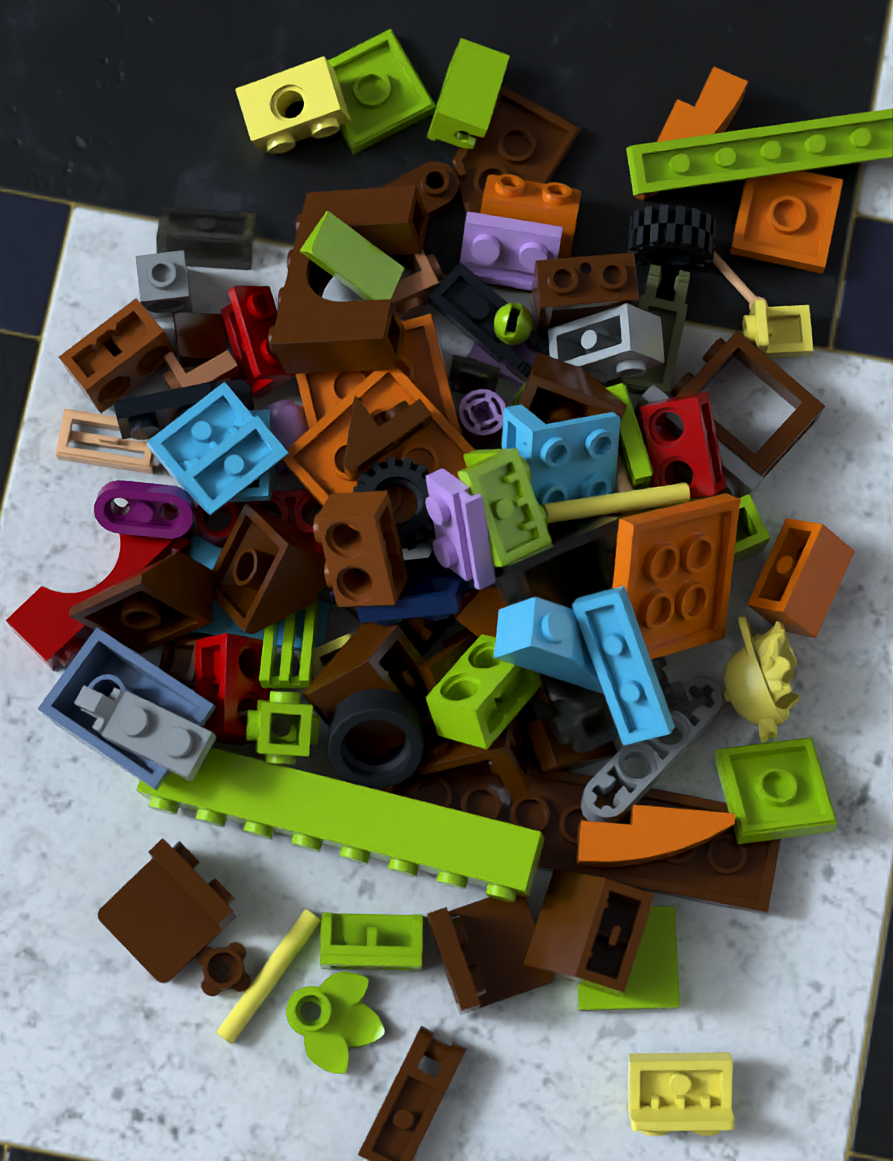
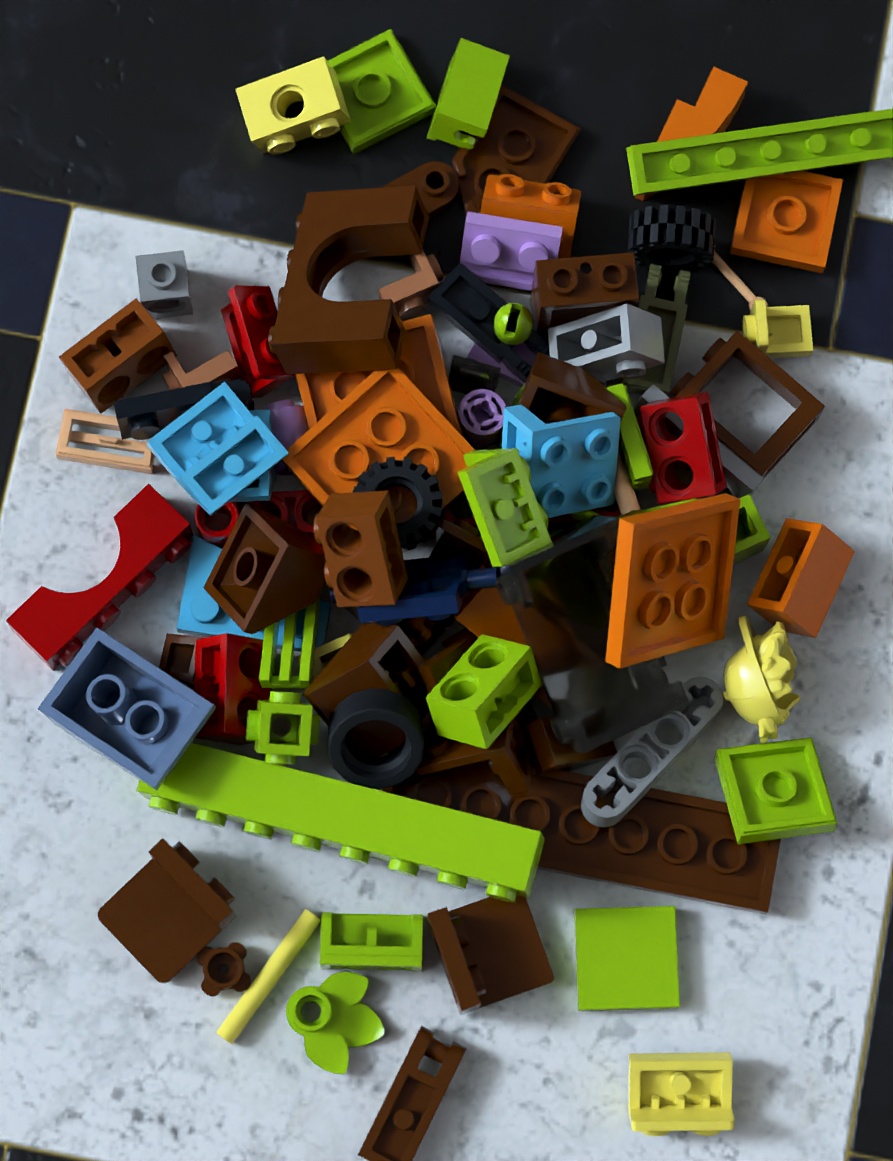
reddish brown slope [70,551,214,654] -> none
light grey hinge [74,686,216,782] -> none
magenta plate [94,480,196,539] -> none
clear smoke slope [156,207,256,270] -> none
reddish brown slope [173,312,228,368] -> none
lime slope [300,211,404,300] -> none
reddish brown slope [344,396,432,480] -> none
lavender plate [426,468,496,590] -> none
medium azure slope [494,597,604,694] -> none
reddish brown slope [523,868,655,998] -> none
light yellow bar [542,483,690,524] -> none
medium azure plate [572,586,675,745] -> none
orange slope [575,805,735,868] -> none

